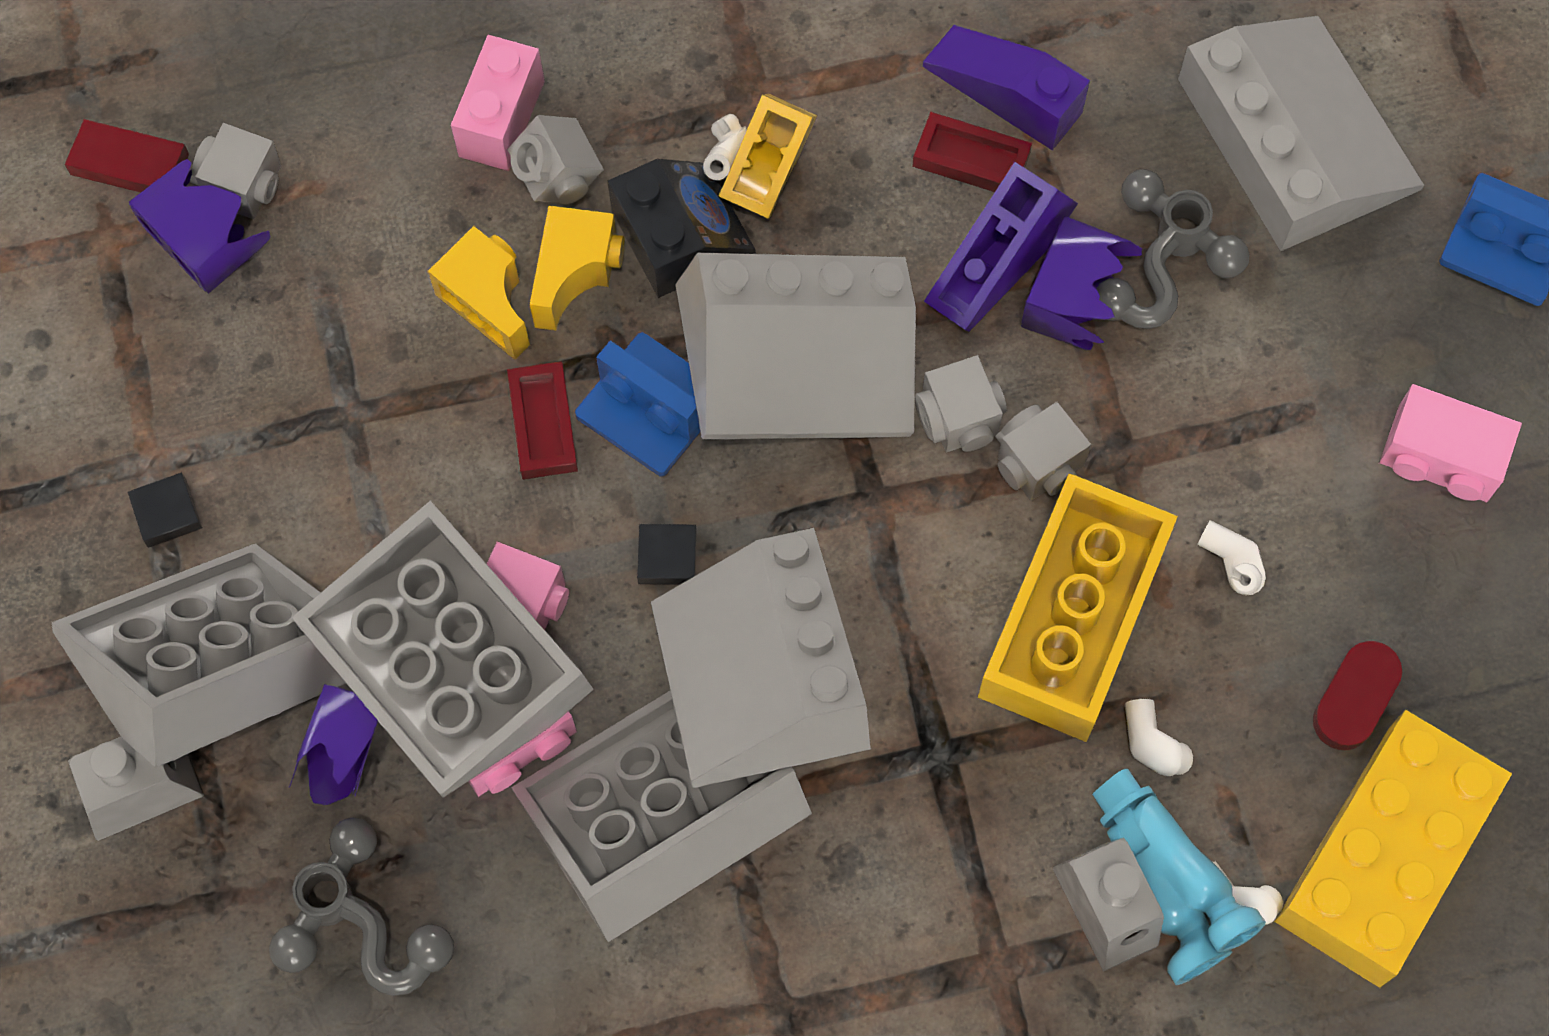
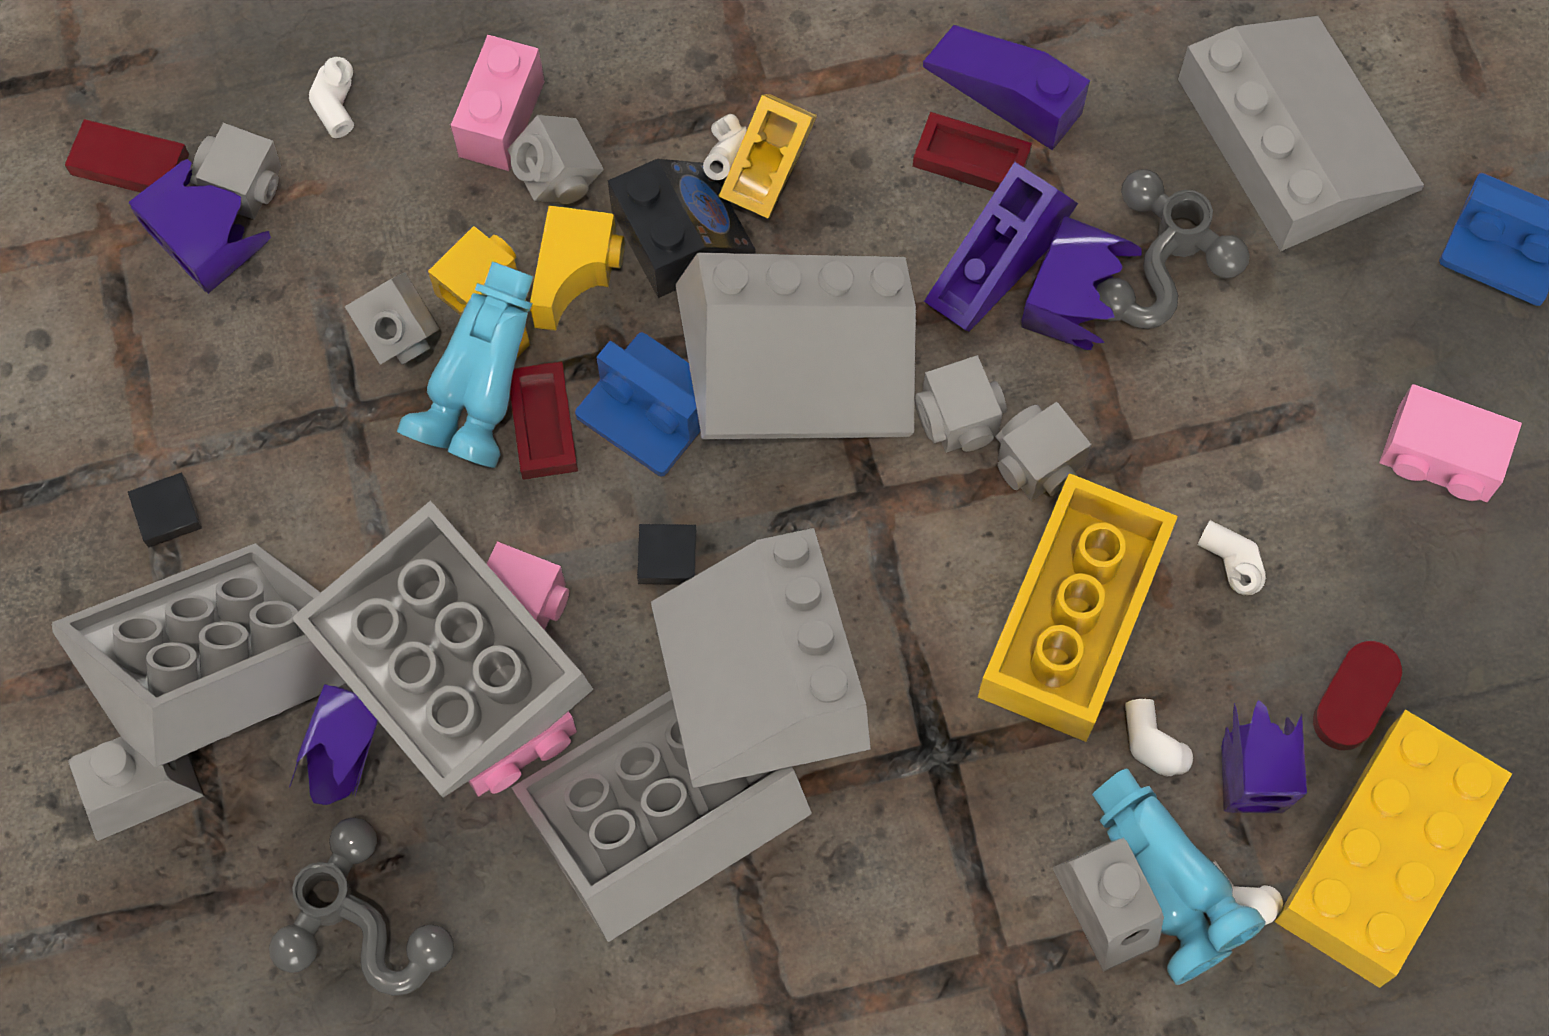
none -> white arm [309,57,354,138]
none -> light grey brick [345,272,439,365]
none -> medium azure piece [397,261,534,468]
none -> dark purple piece [1221,700,1307,813]

